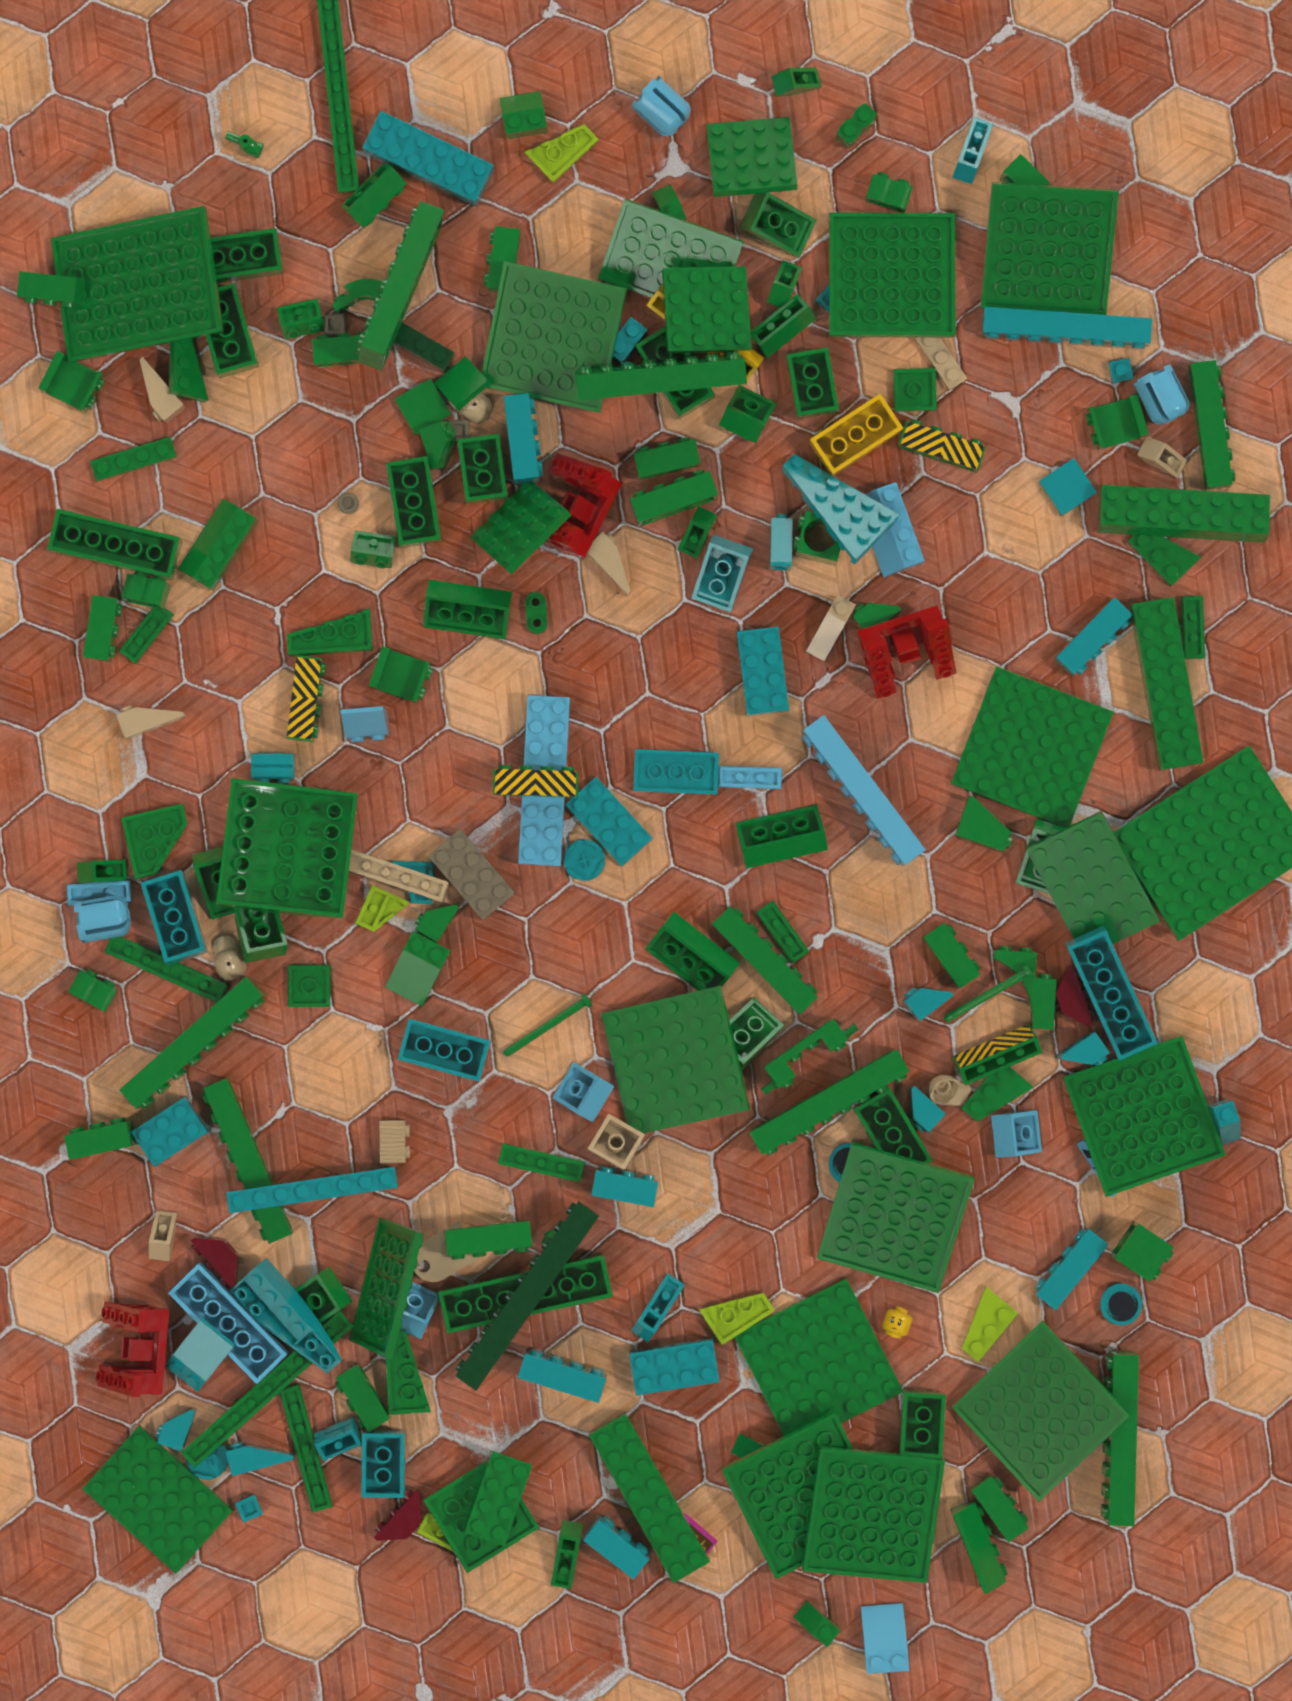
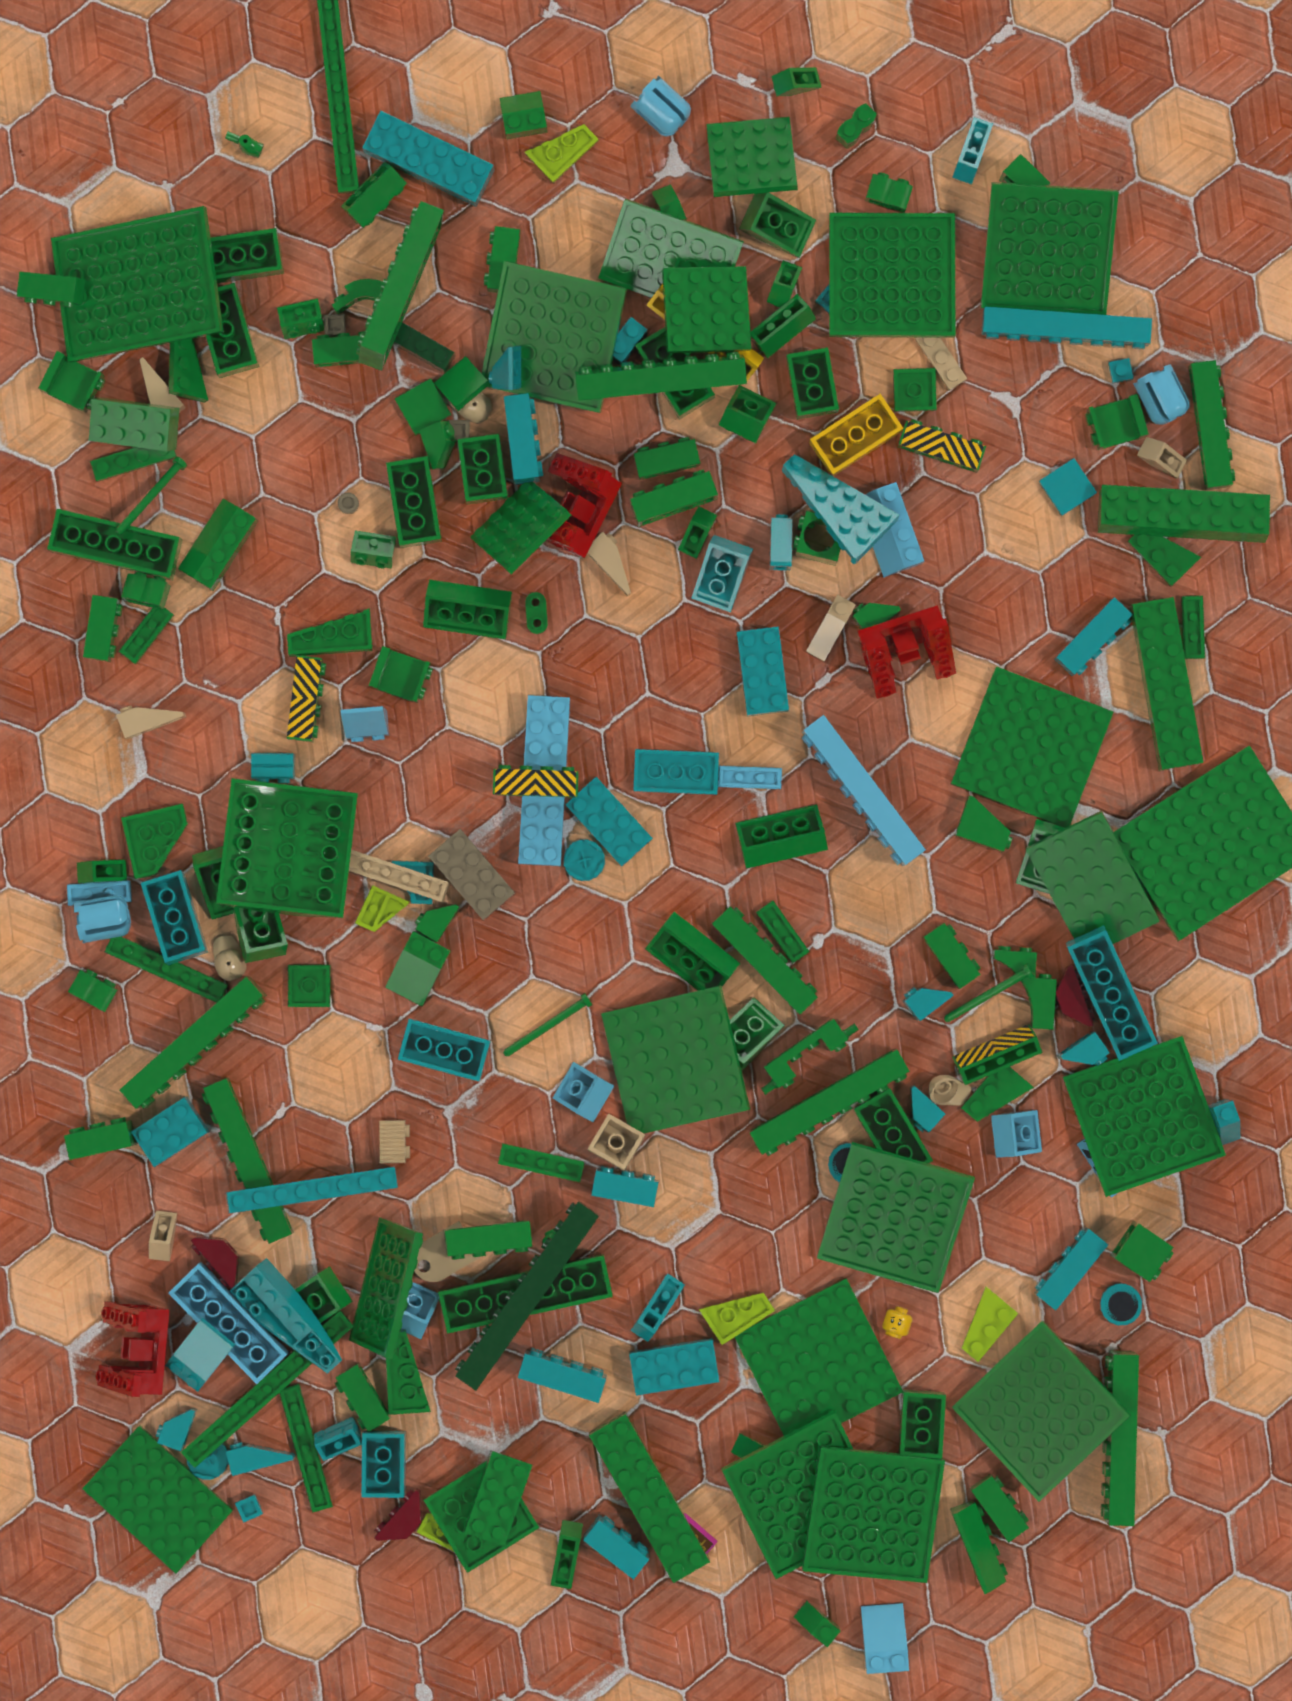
none -> green brick [88,397,180,451]
none -> green bar [116,456,187,535]
none -> teal slope [489,346,521,390]

